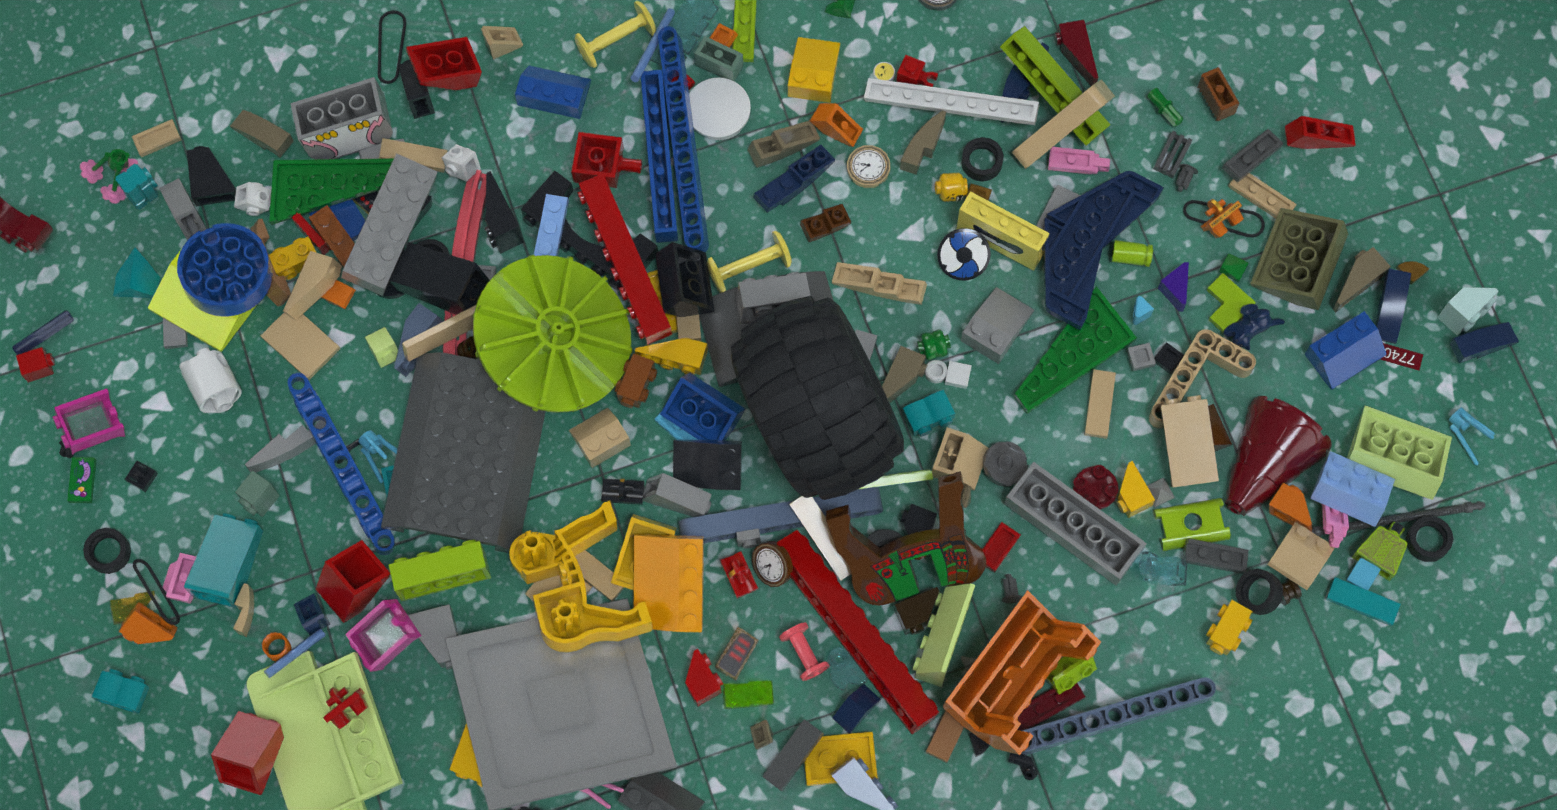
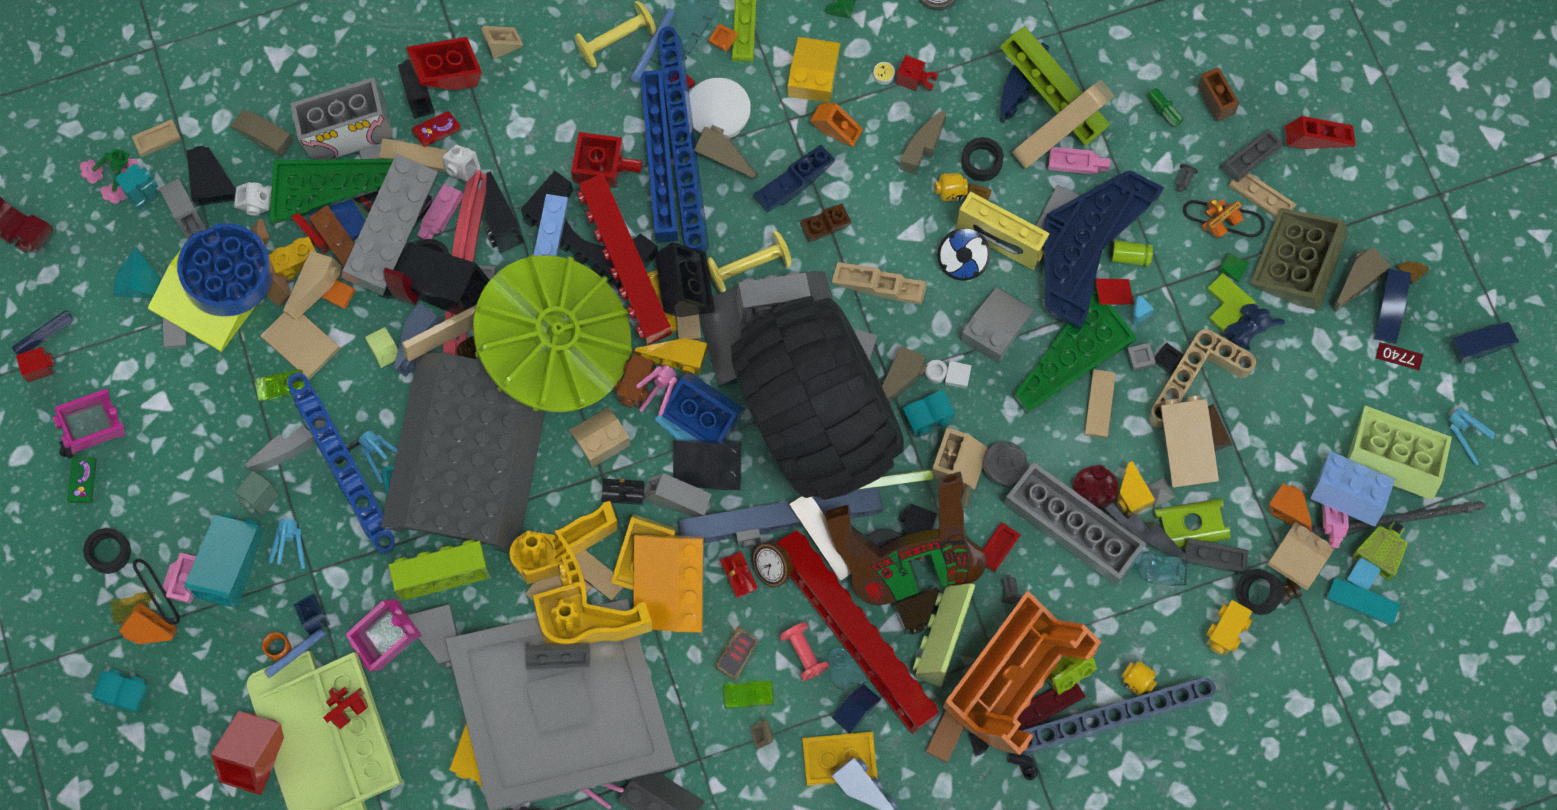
black tile [124,461,158,493] -> none
white cylinder [179,348,242,413] -> none
tan slope [233,583,254,637] -> none
red slope [315,540,391,623] -> none
black piece [378,10,406,84] -> none
blue slope [515,66,591,119] -> none
red slope [685,649,723,707] -> none
sand green brick [694,36,744,81] -> none
dark tan slope [748,120,820,168] -> none
dark grey tile [762,719,824,791] -> none
tile [847,145,890,188] -> none
white plate [864,78,1039,125] -> none
green piece [917,329,951,360] -> none
dark red slope [1054,20,1099,86] -> none
dark grey tile [1153,131,1192,178] -> none
dark purple slope [1158,262,1189,312] -> none
dark red cone [1225,396,1332,516] -> none
blue slope [1305,311,1386,390] -> none
black tyre [1406,516,1454,562] -> none
light aqua slope [1437,287,1499,336] -> none
none -> clear neon green slope [255,370,305,402]
none -> medium azure plant [268,519,305,569]
none -> dark red slope [383,268,419,306]
none -> red tile [412,111,461,147]
none -> bright pink hinge [417,184,464,240]
none -> dark grey hinge [525,643,590,670]
none -> bright pink plant [636,365,678,416]
none -> dark tan slope [694,125,759,178]
none -> red sticker [1095,279,1134,305]
none -> black slope [1101,500,1188,560]
none -> yellow head [1121,661,1157,696]

